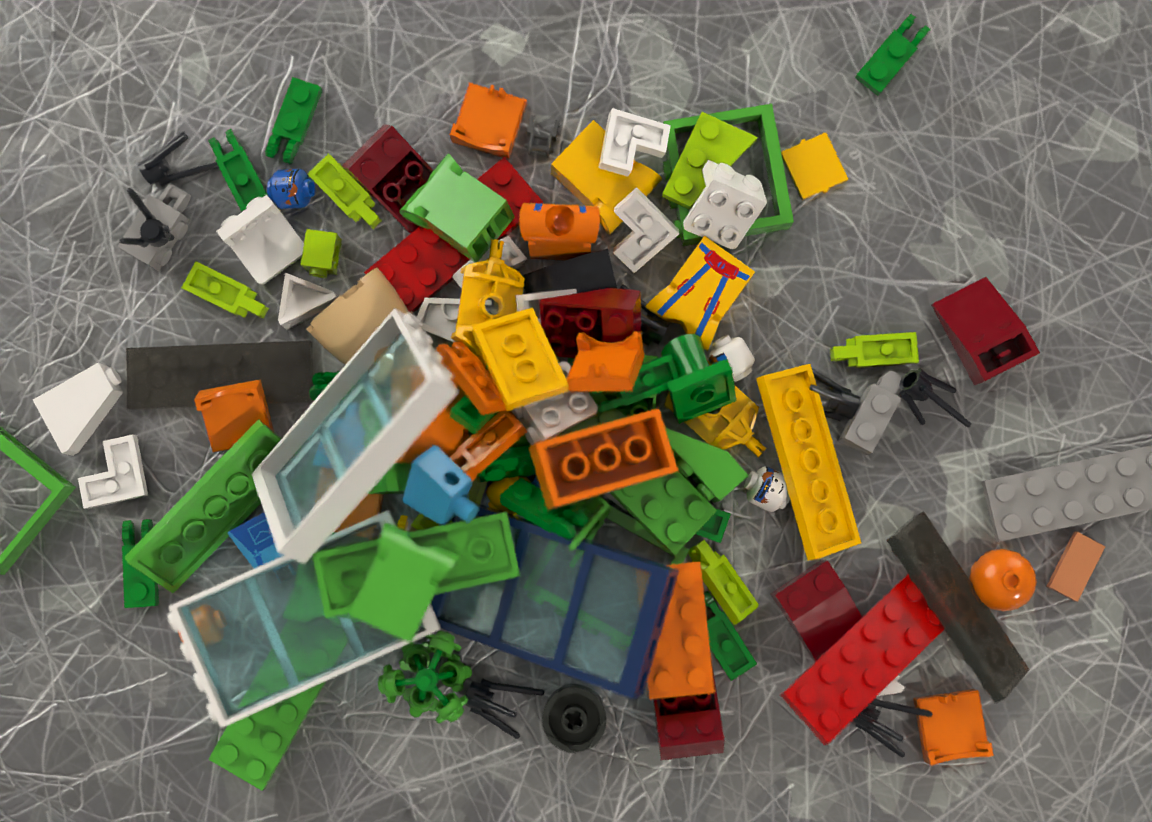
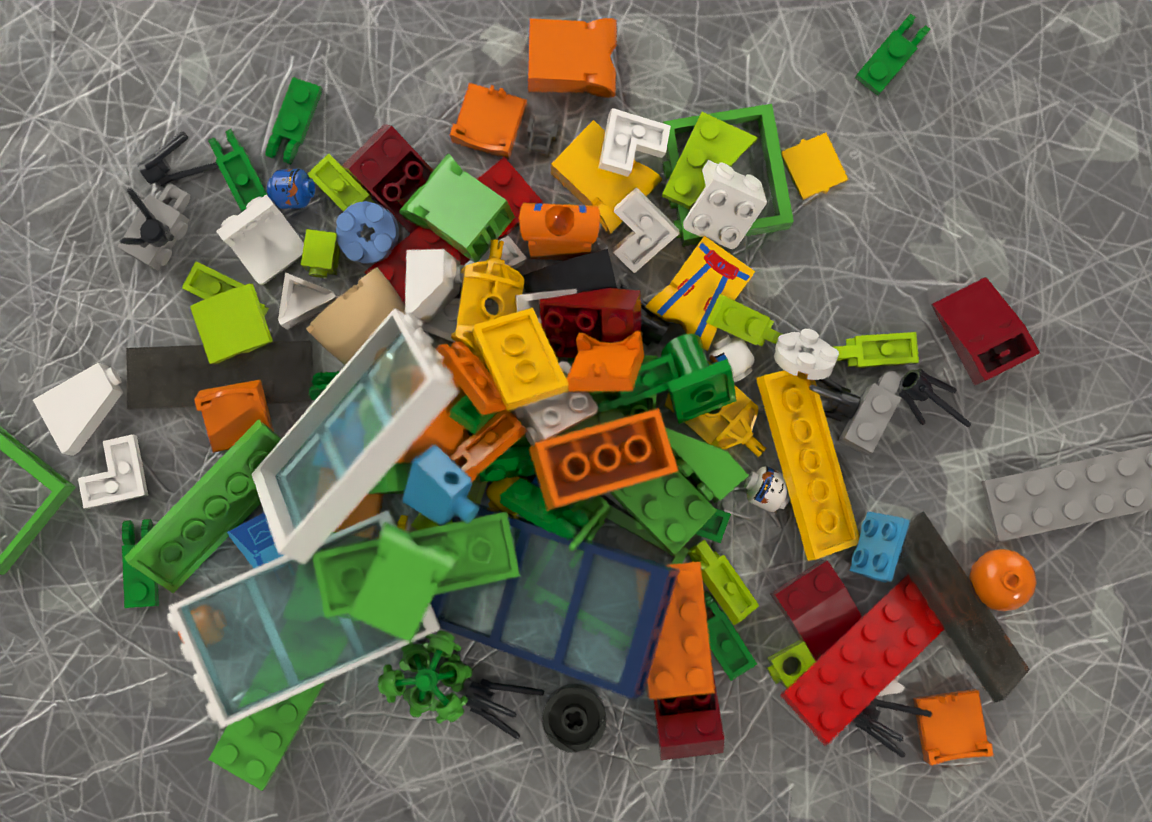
nougat tile [1046,532,1105,602] -> none
none -> lime slope [190,283,273,364]
none -> medium blue plate [336,201,399,264]
none -> white slope [405,249,464,323]
none -> orange piece [528,18,617,98]
none -> lime hinge [706,294,783,346]
none -> lime brick [767,640,815,688]
none -> white plate [774,329,839,380]
none -> dark azure bracket [849,511,910,583]

